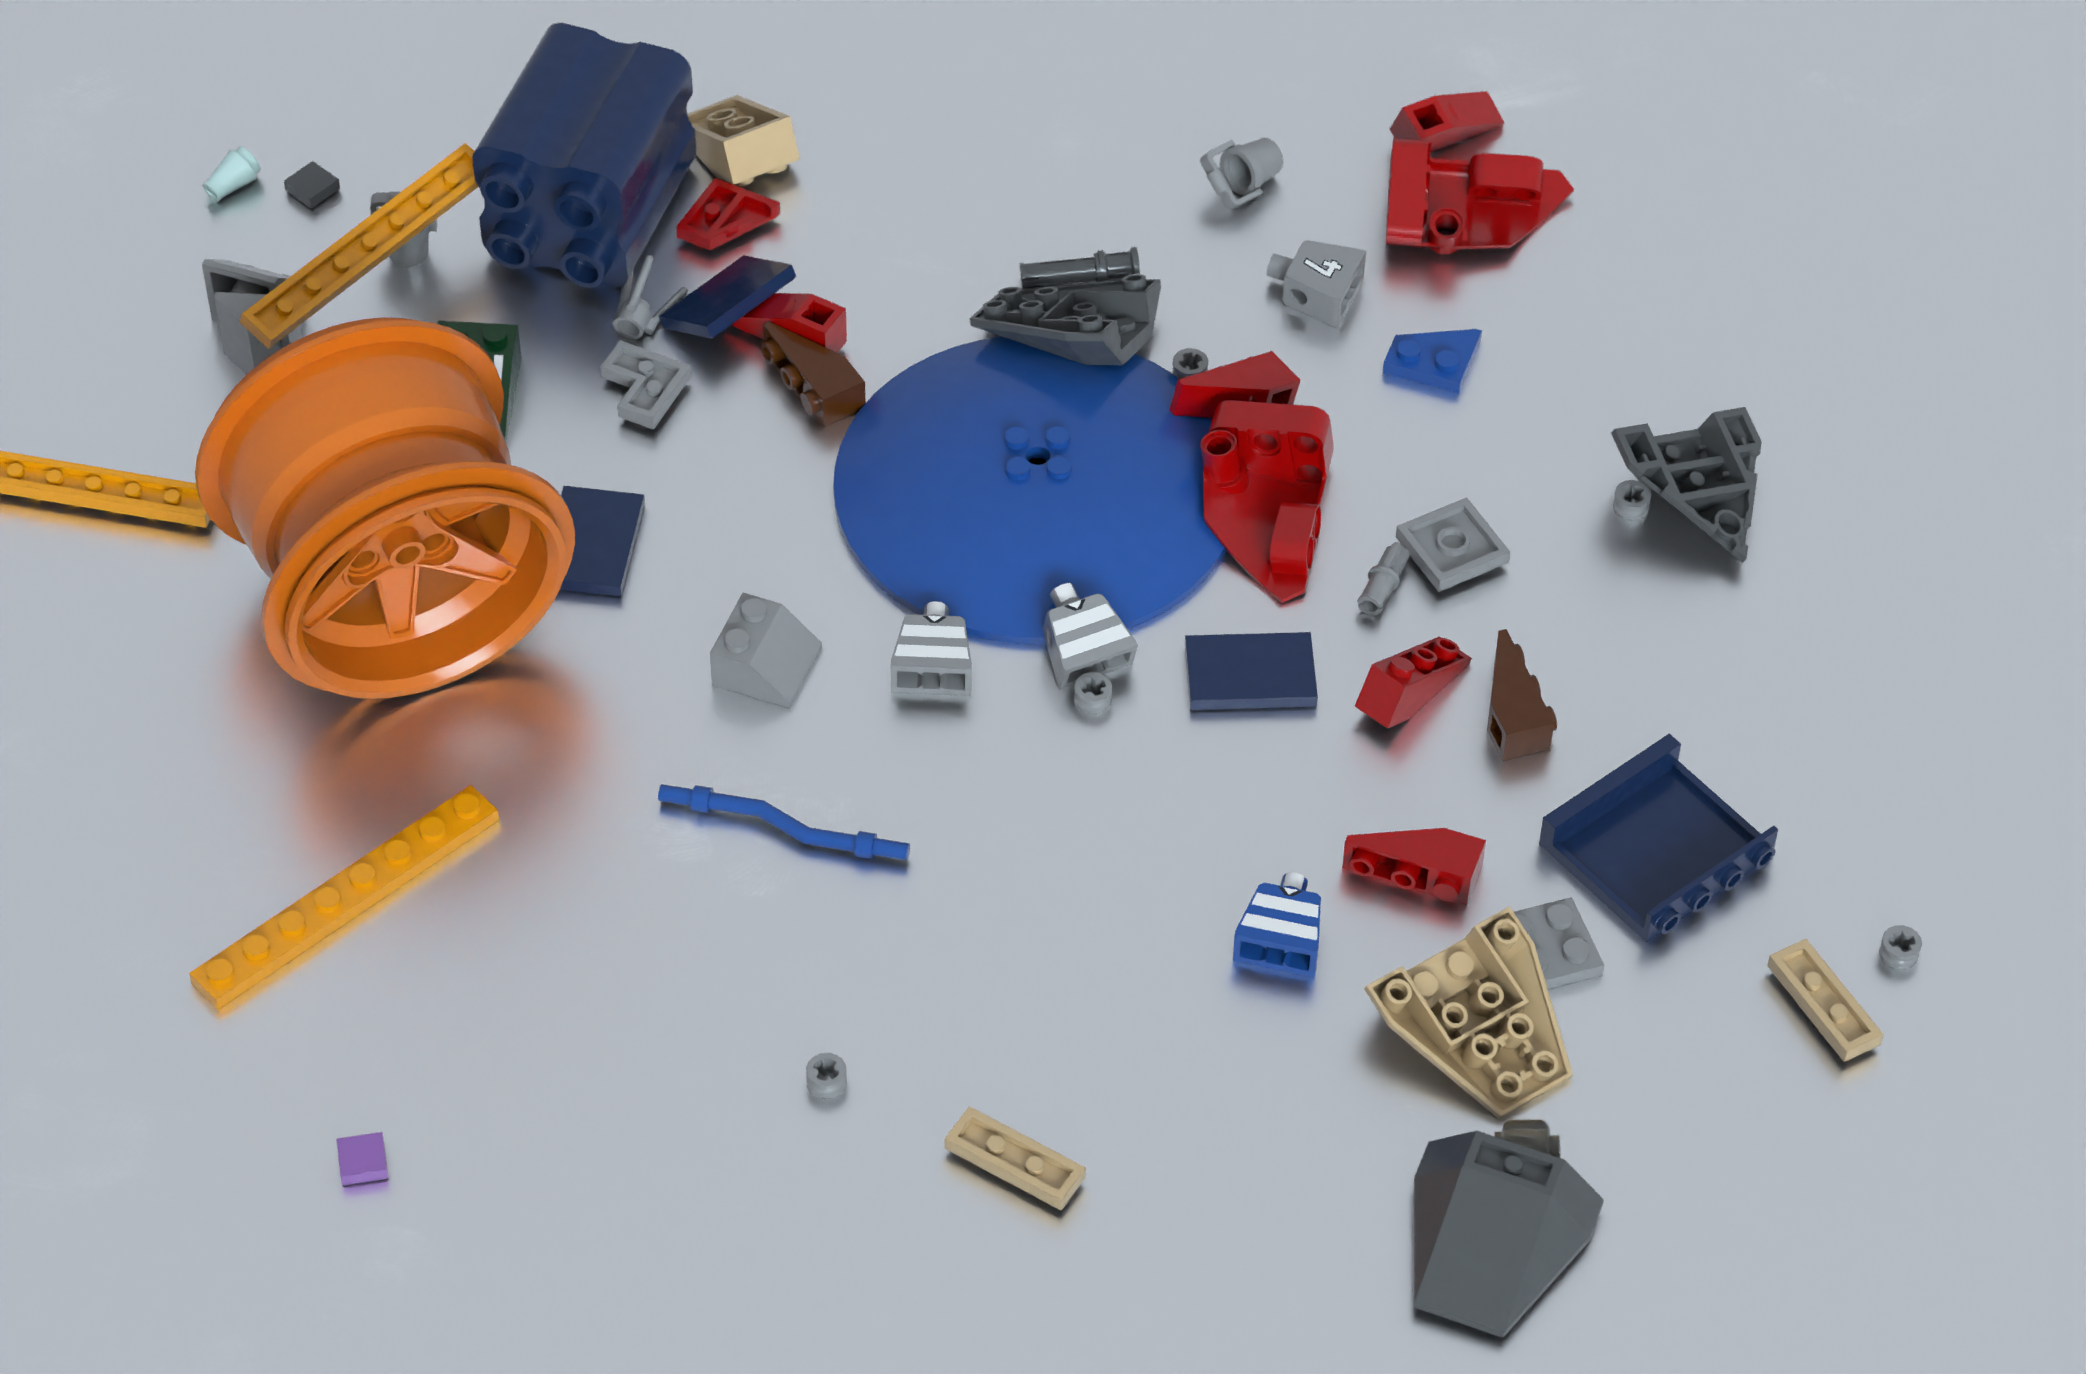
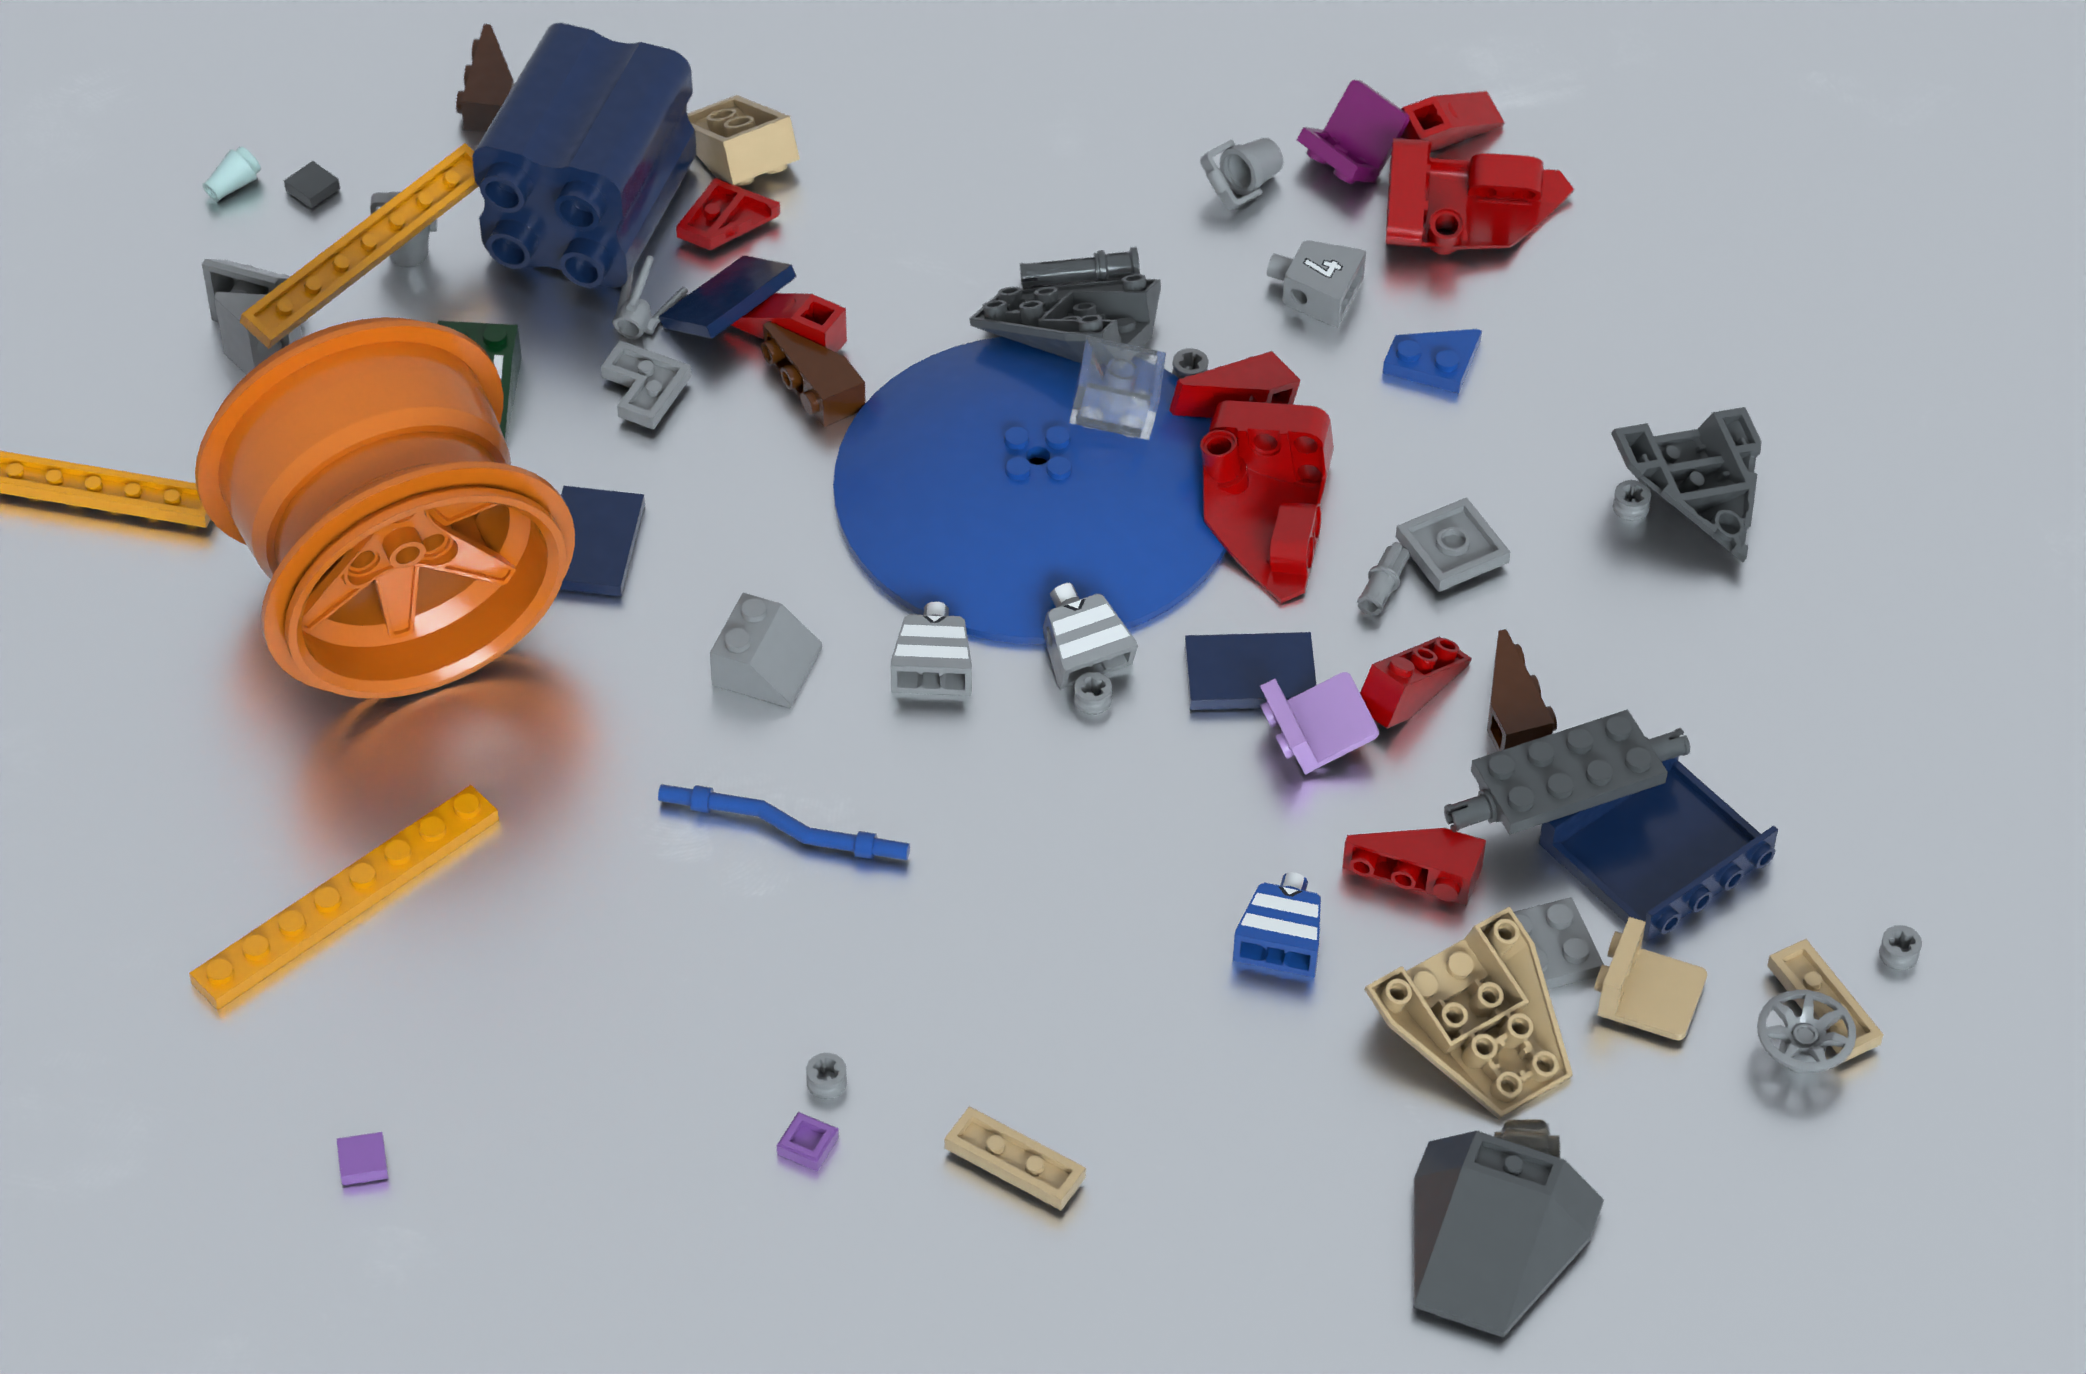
none -> reddish brown slope [456,24,514,132]
none -> medium lavender tile [777,1112,839,1172]
none -> clear slope [1069,336,1166,440]
none -> lavender bracket [1260,672,1379,775]
none -> magenta bracket [1297,80,1409,184]
none -> dark grey plate [1444,709,1690,835]
none -> tan bracket [1594,917,1707,1040]
none -> light grey wheel [1757,990,1856,1073]

